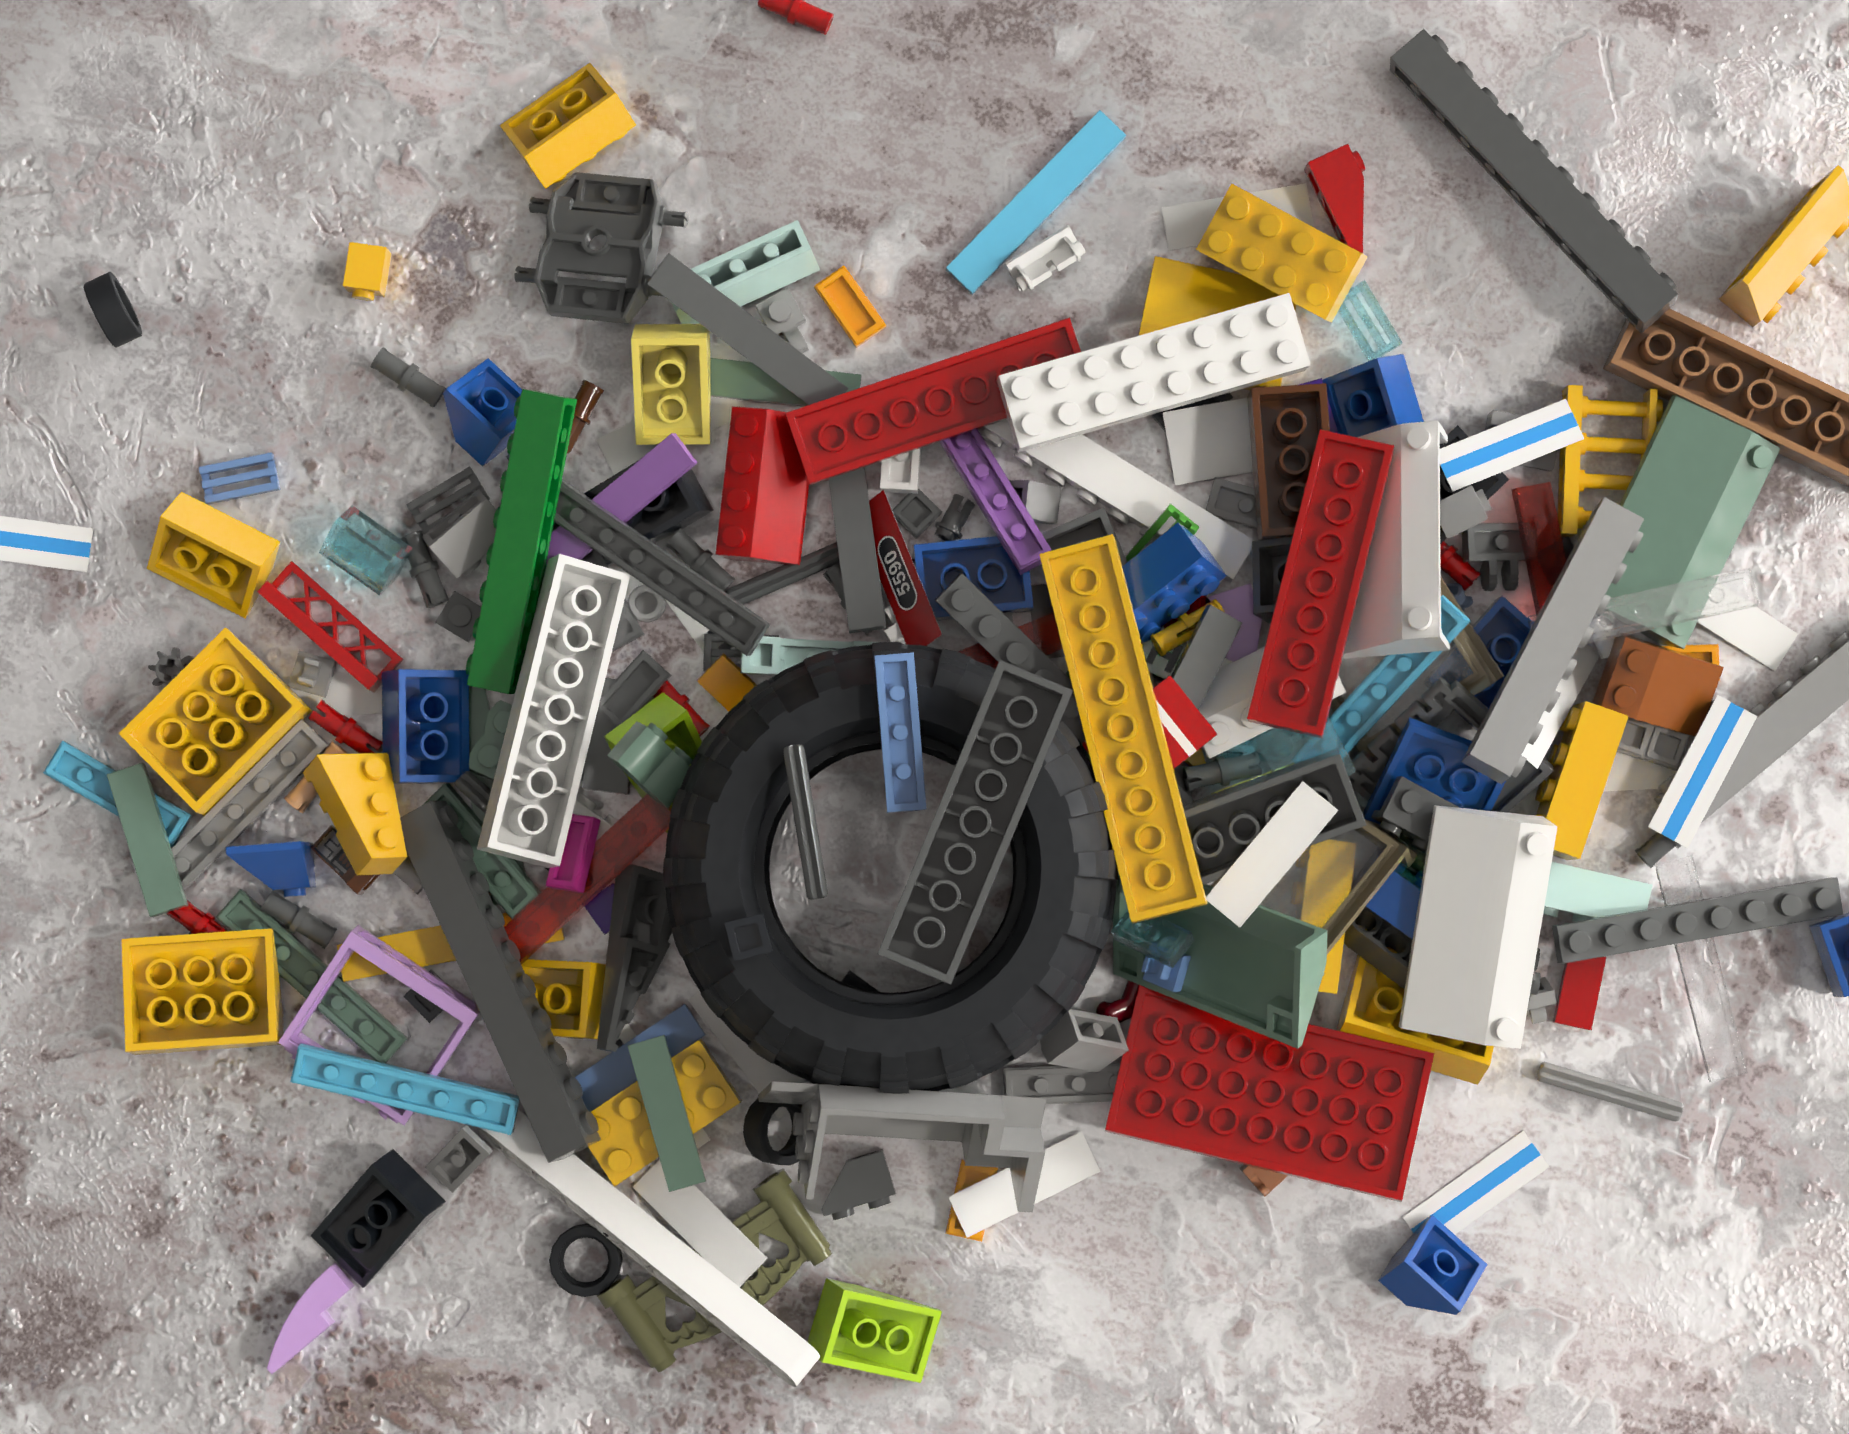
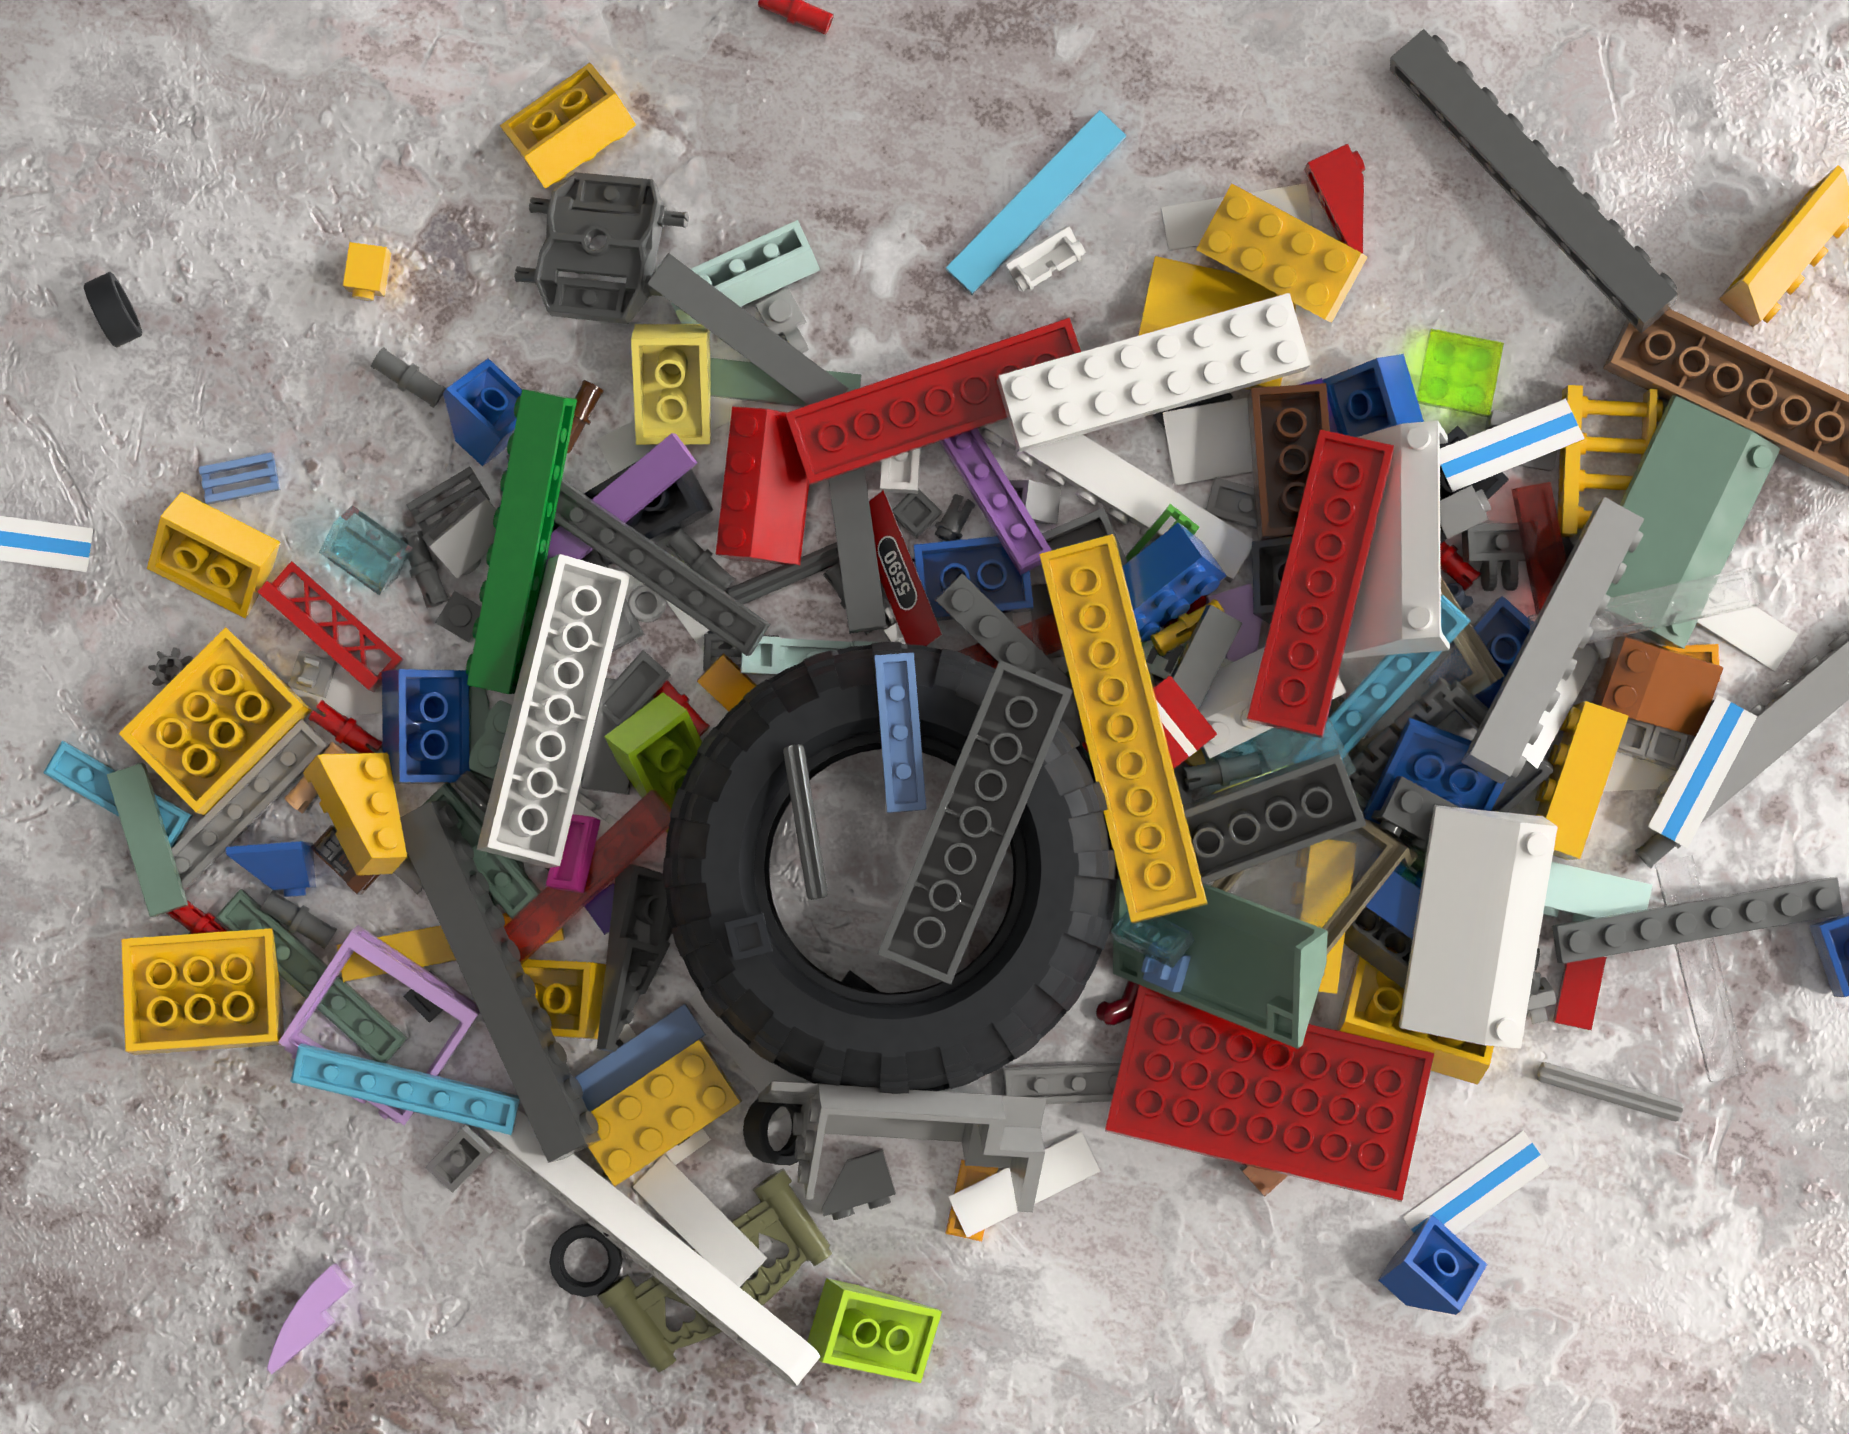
black slope [311,1149,446,1288] -> none
sand green brick [607,721,693,809] -> none
sand green tile [628,1035,706,1192] -> none
light orange tile [814,265,886,348] -> none
light grey brick [1040,1009,1129,1073] -> none
white sticker [1206,781,1338,927] -> none
clear light blue tile [1338,280,1403,361] -> none
none -> clear neon green plate [1417,329,1504,417]

